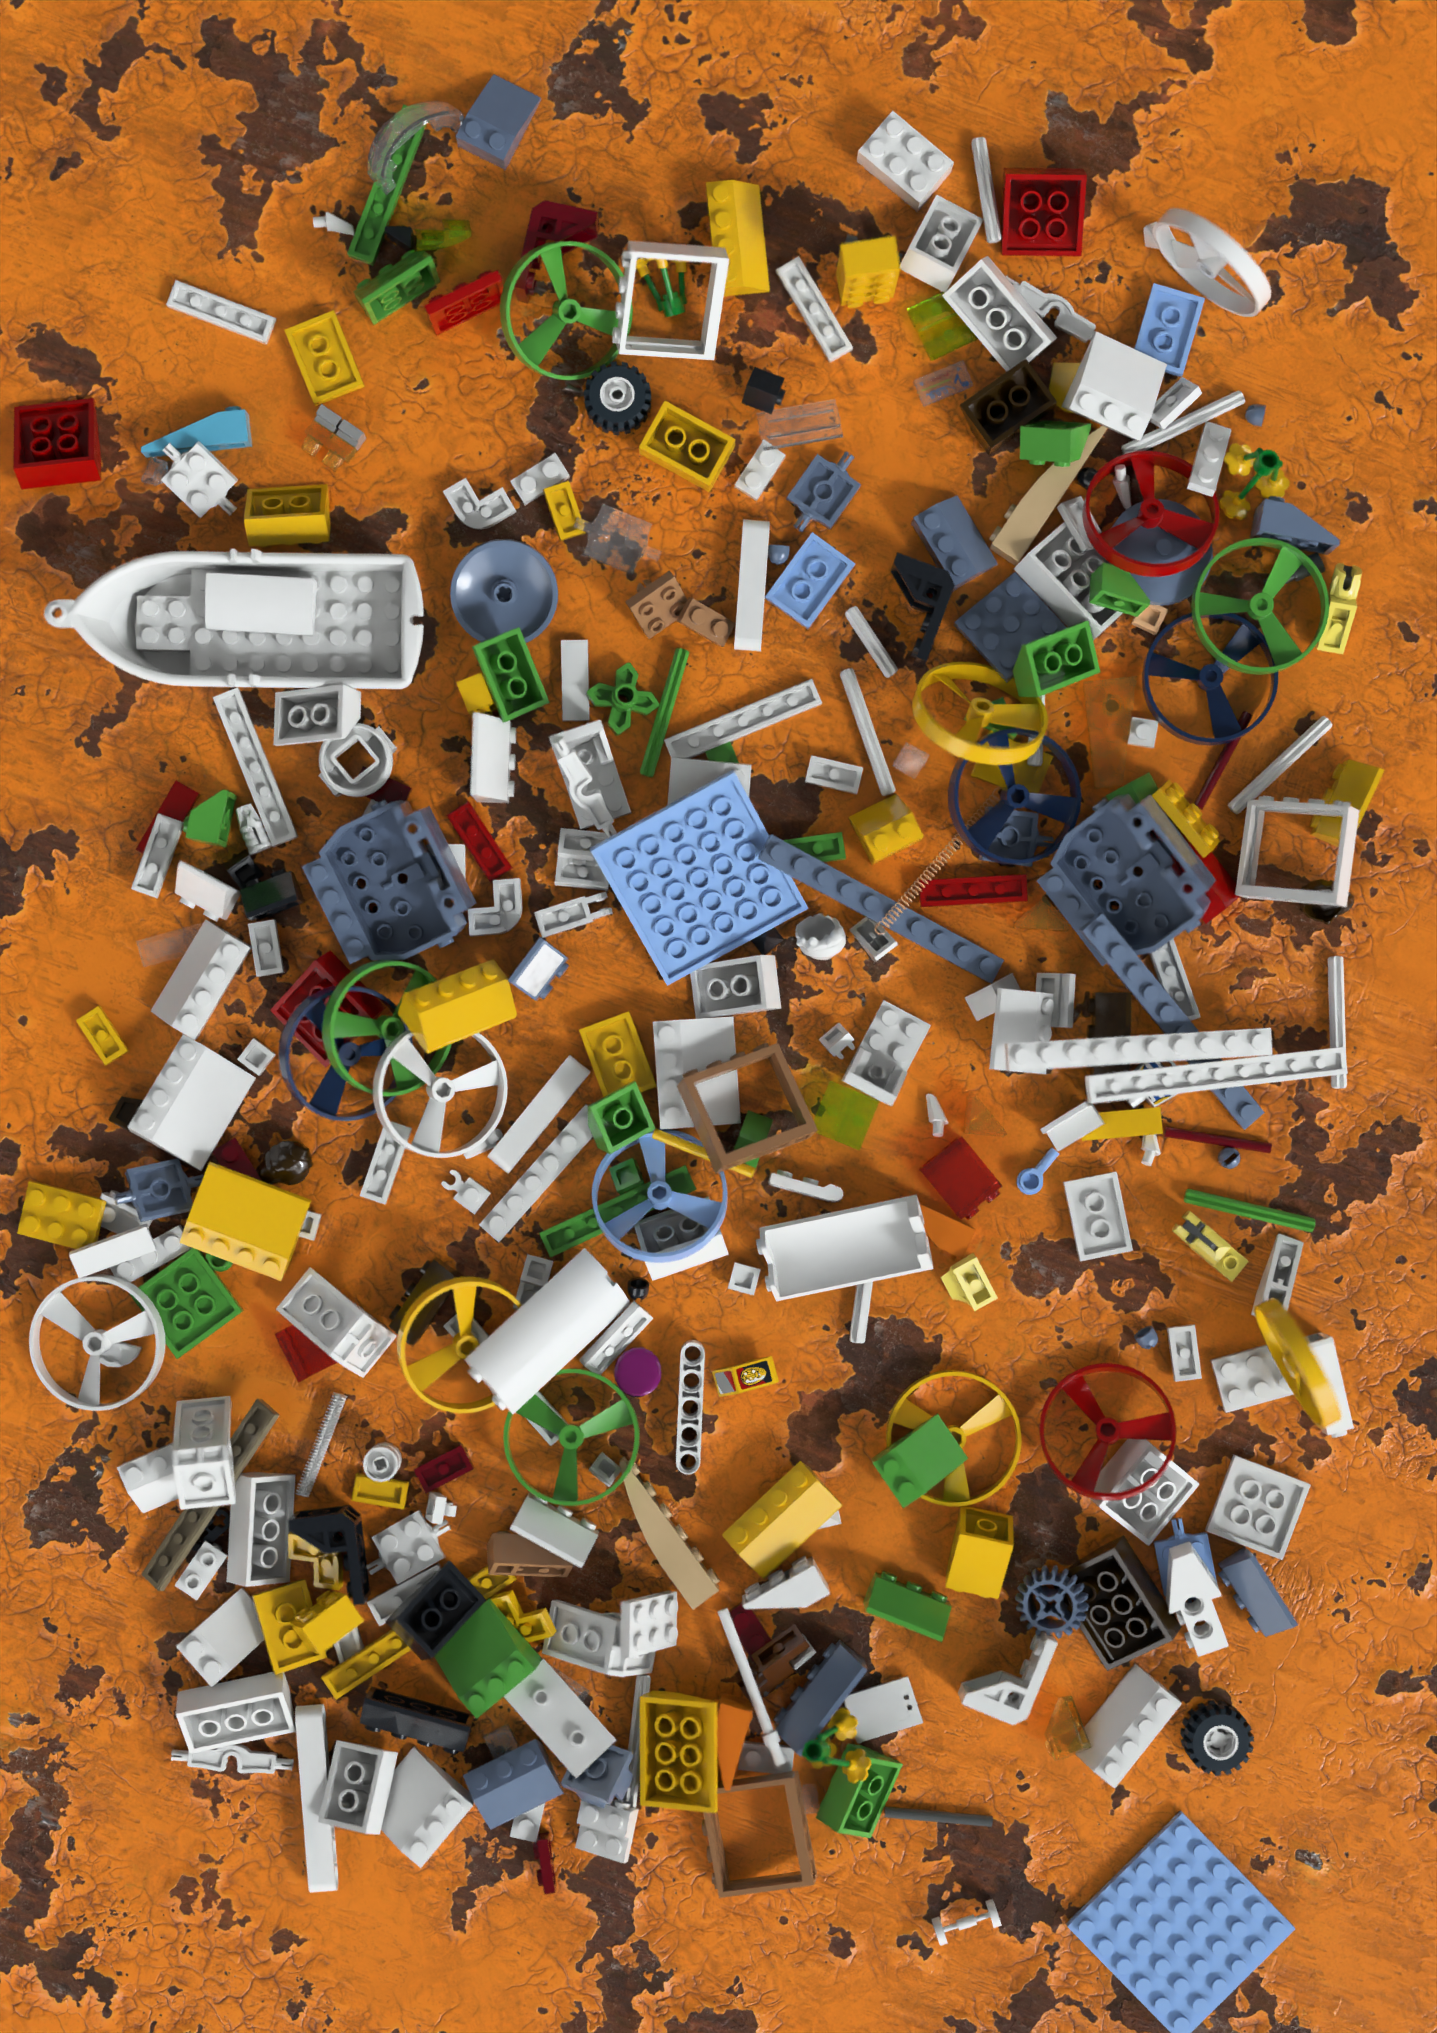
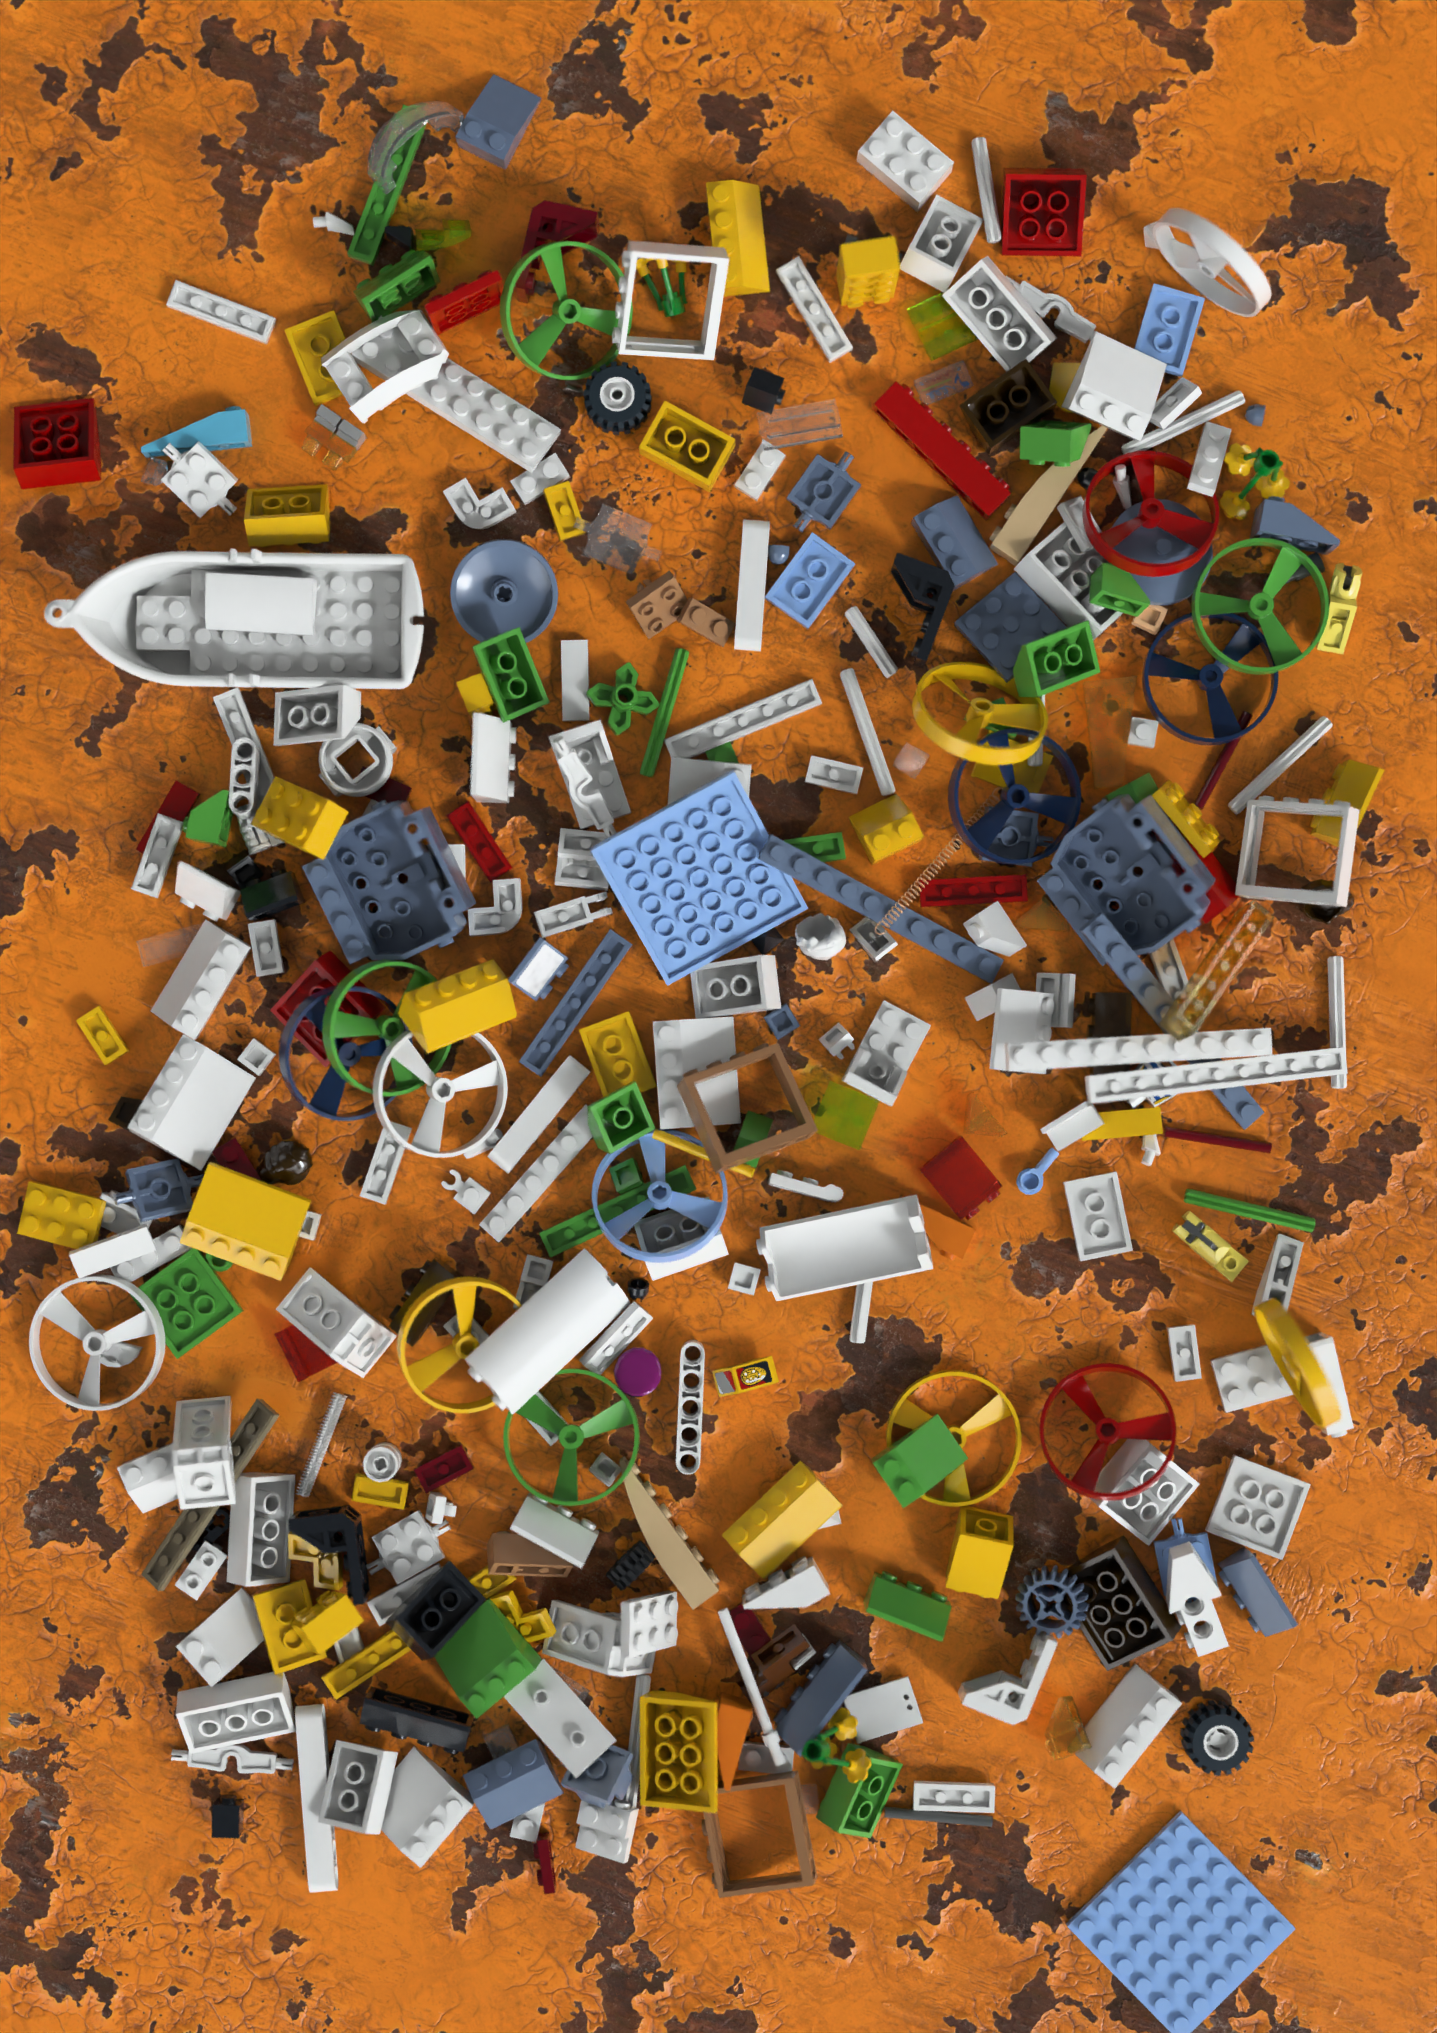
white bar [926,1094,949,1137] -> none
white wheel [932,1899,1002,1946] -> none
light yellow slope [940,1253,998,1311] -> none
sand blue hinge [1134,1326,1158,1349] -> none
sand blue hinge [1218,1147,1241,1169] -> none
none -> black brick [212,1795,244,1838]
none -> white beam [229,737,260,819]
none -> yellow brick [251,776,348,860]
none -> white wedge [321,309,449,423]
none -> white plate [352,316,561,473]
none -> sand blue plate [519,929,632,1077]
none -> black tyre [606,1541,655,1591]
none -> sand blue tile [763,1004,800,1040]
none -> red brick [872,381,1011,521]
none -> white plate [913,1781,995,1813]
none -> white slope [963,901,1027,957]
none -> clear yellow brick [1159,900,1274,1042]

